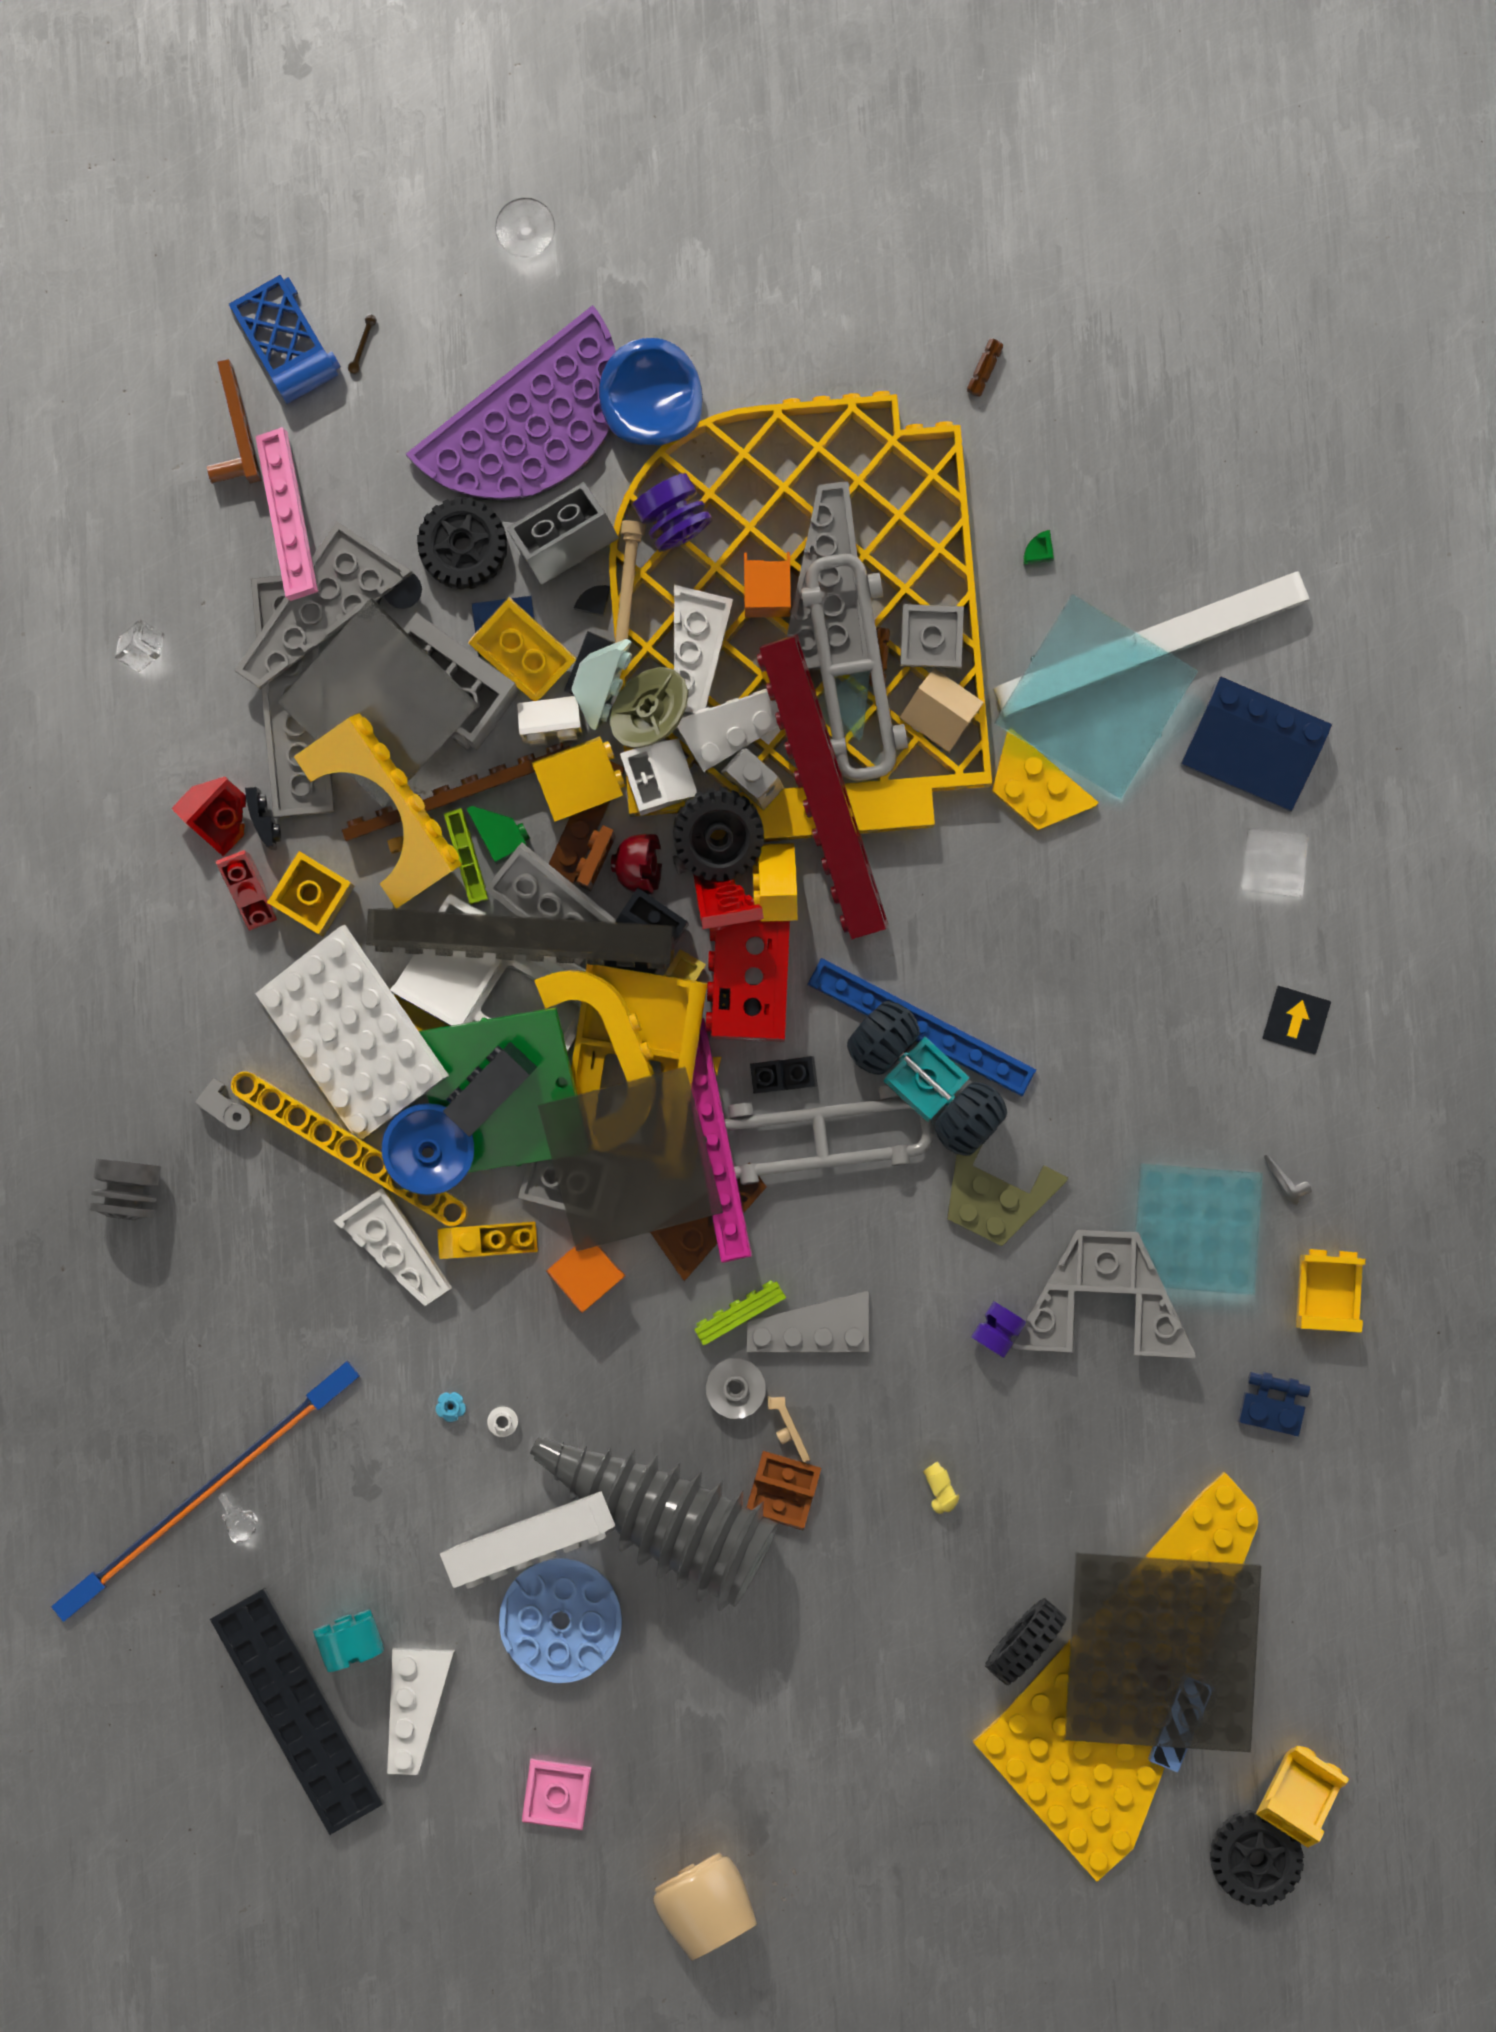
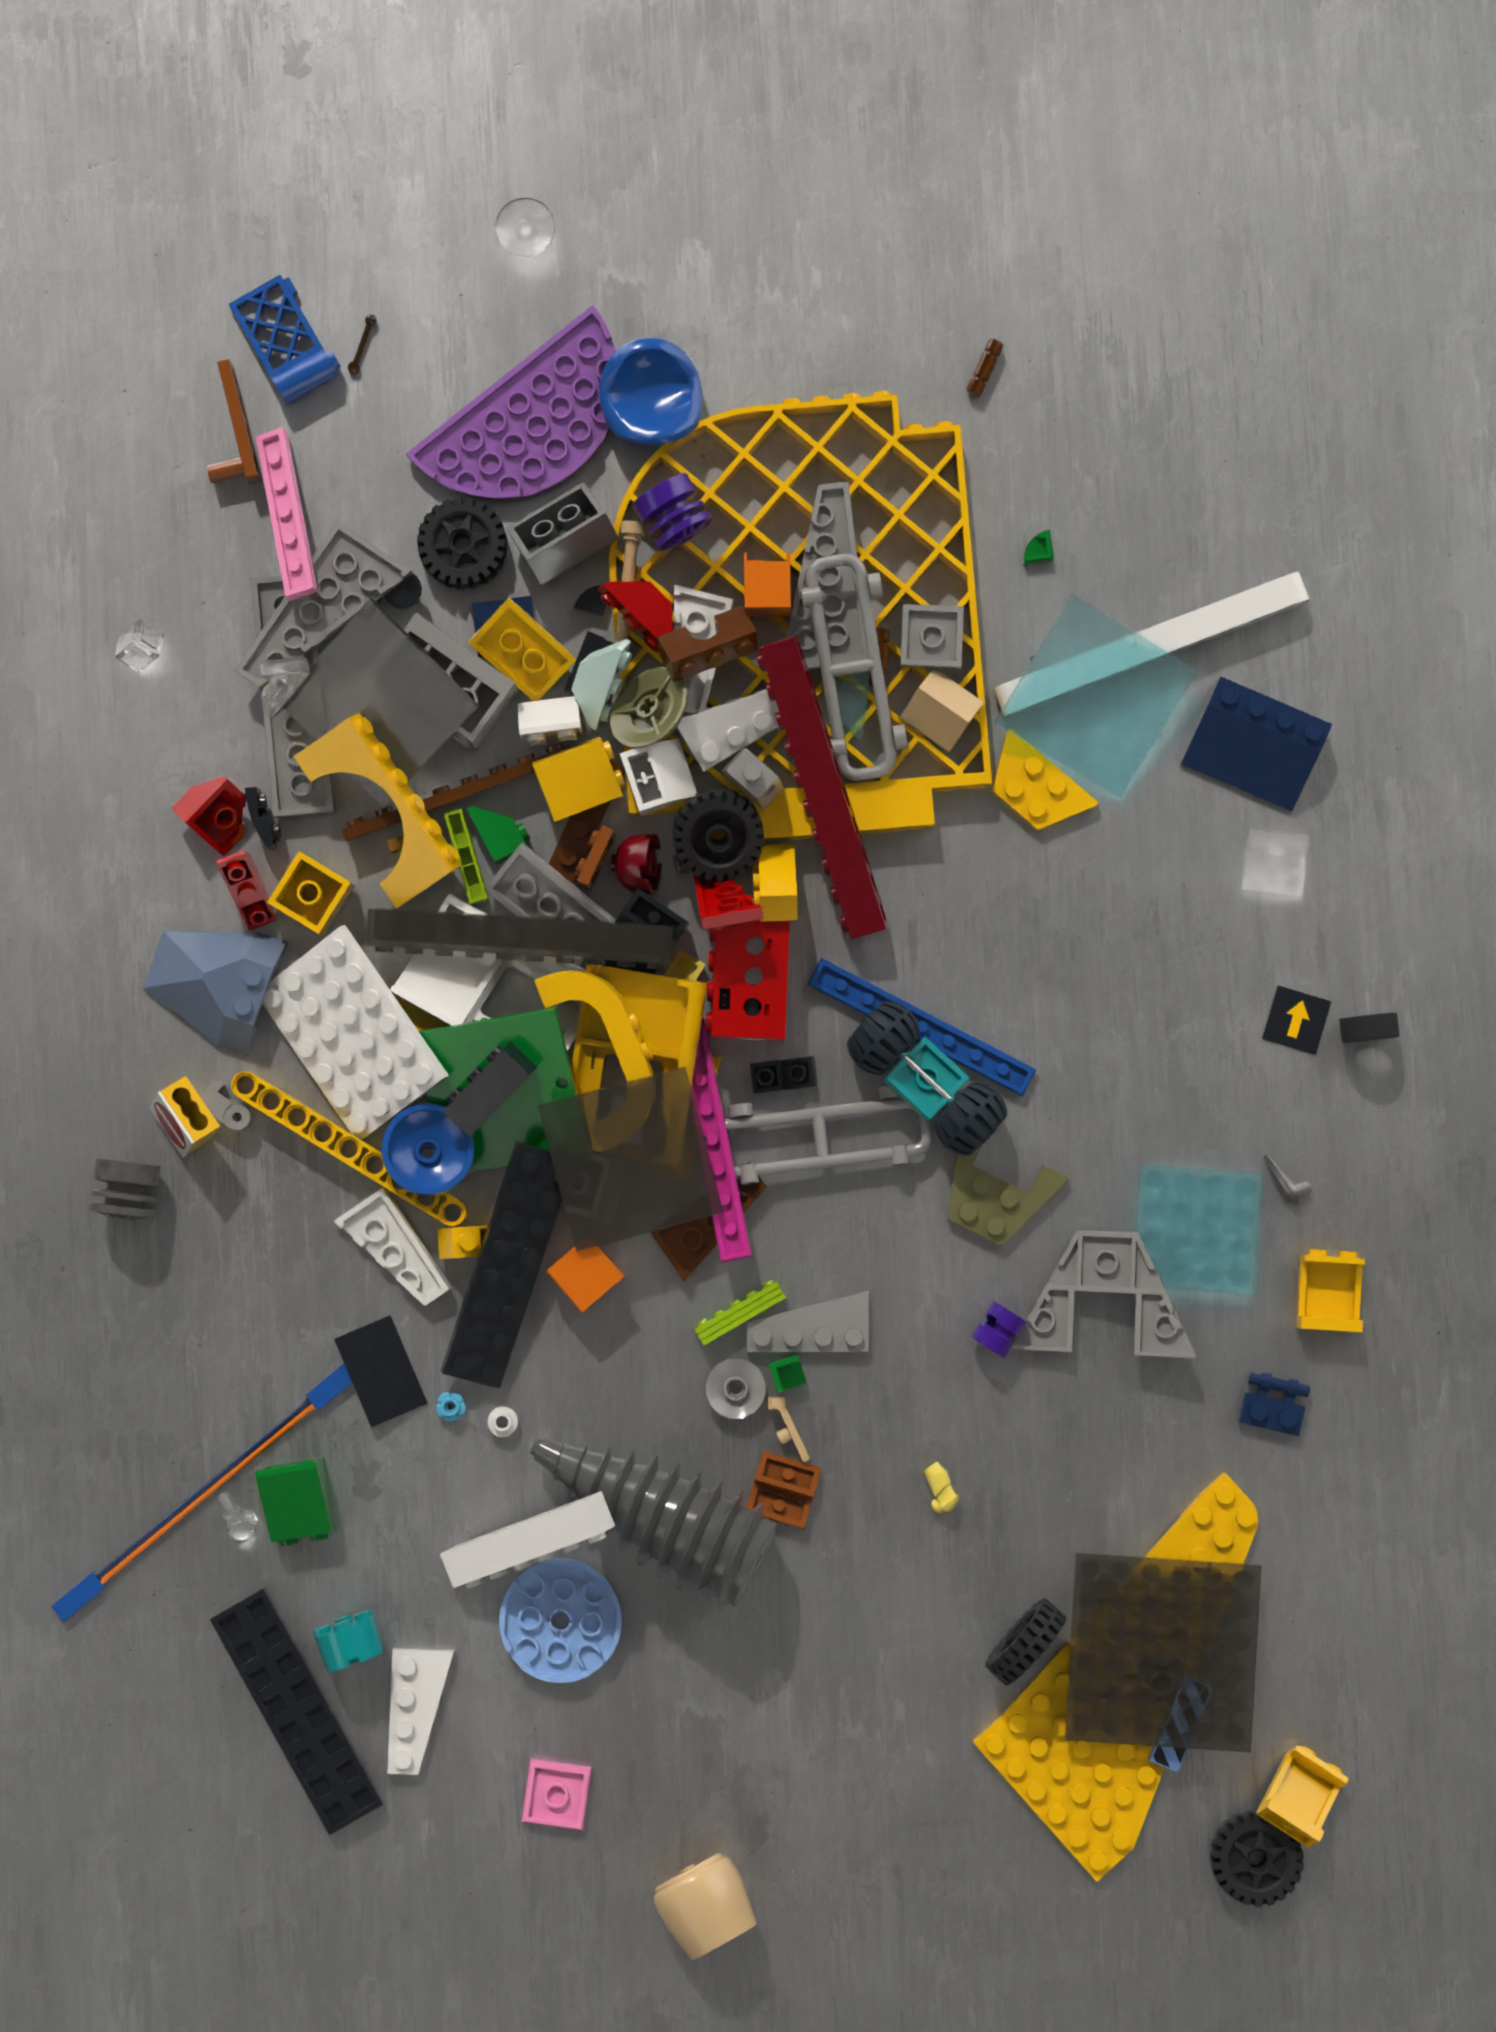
none -> sand blue wedge [143,931,288,1056]
none -> yellow piece [149,1076,220,1158]
none -> green slope [255,1457,336,1547]
none -> clear slope [260,656,310,717]
none -> black piece [334,1315,427,1428]
none -> black plate [440,1141,576,1389]
none -> red slope [597,581,673,652]
none -> reddish brown arch [657,605,759,682]
none -> green panel [769,1354,807,1393]
none -> black tyre [1339,1012,1400,1043]

